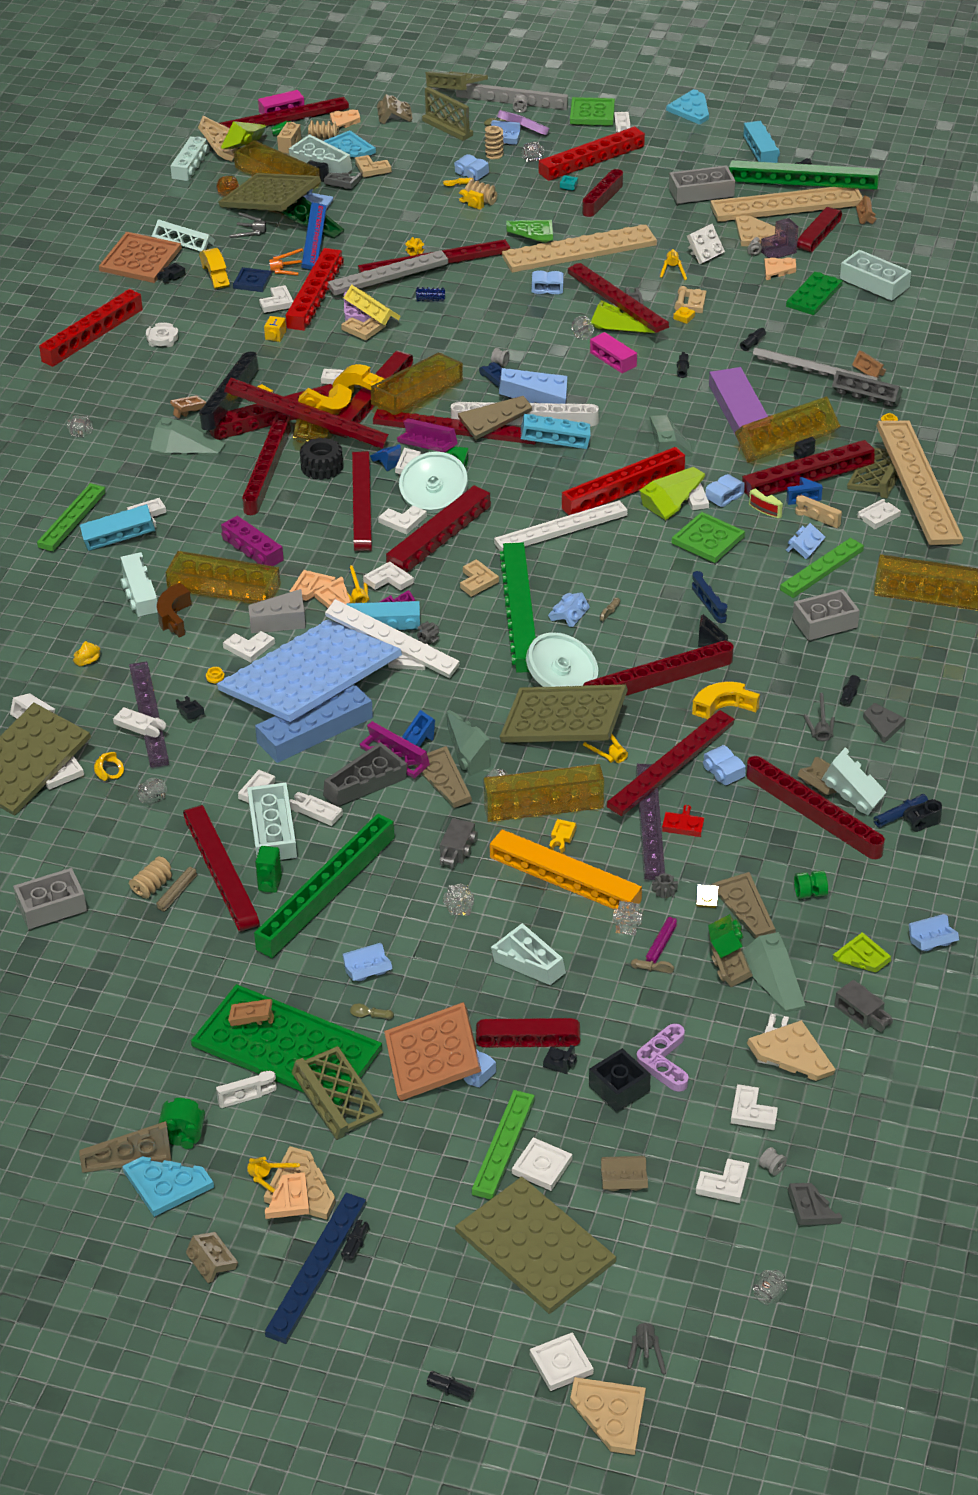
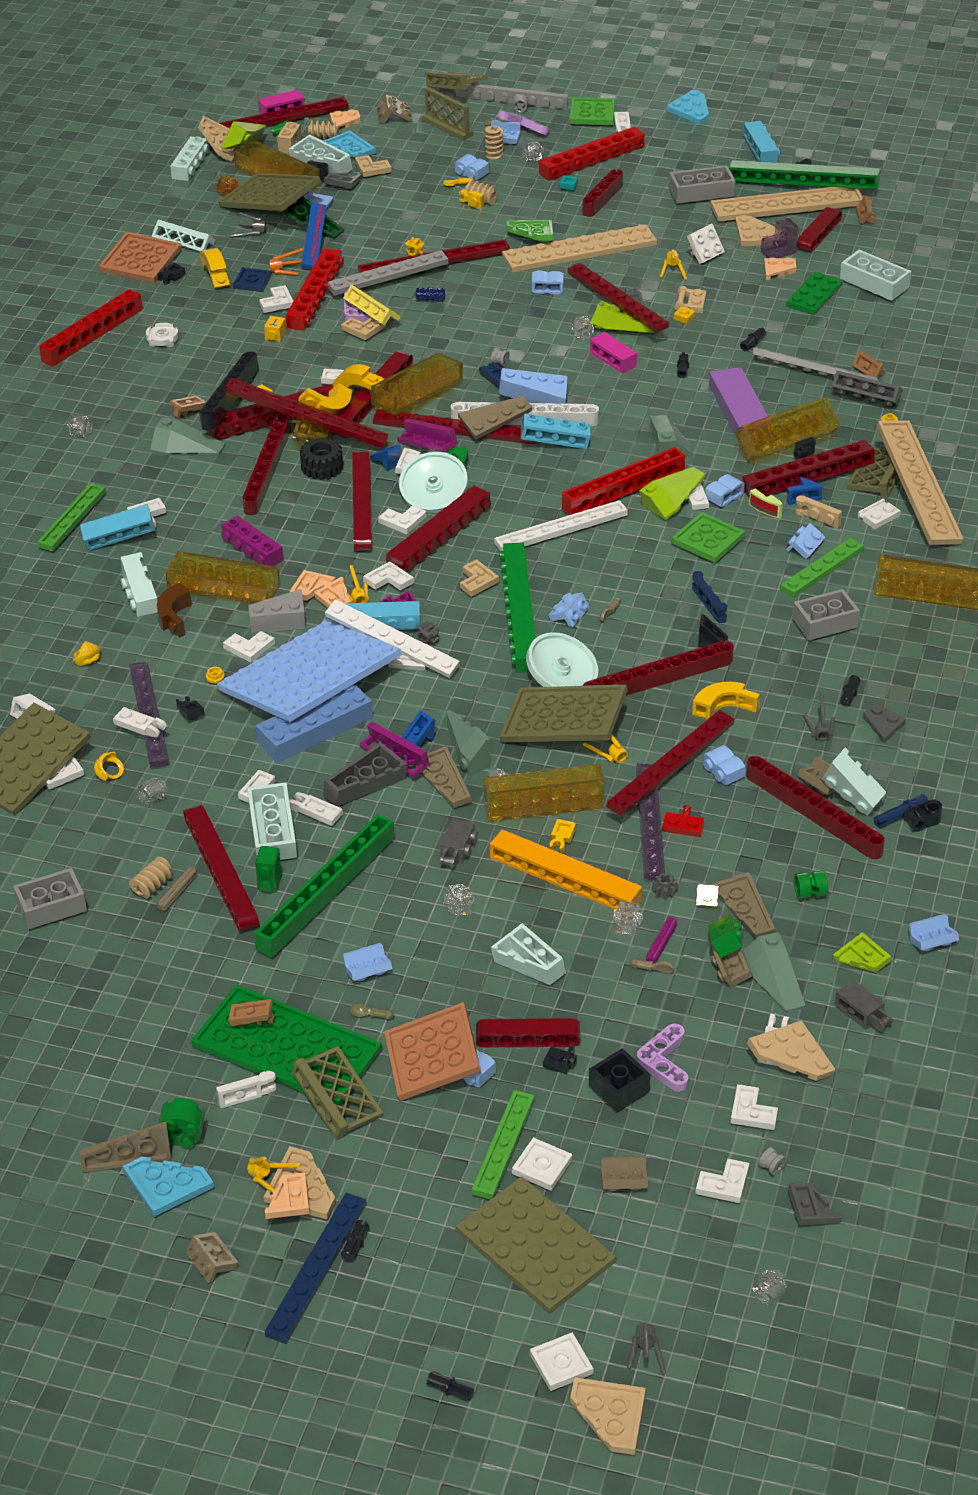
light grey plate [747,237,762,255] -> none

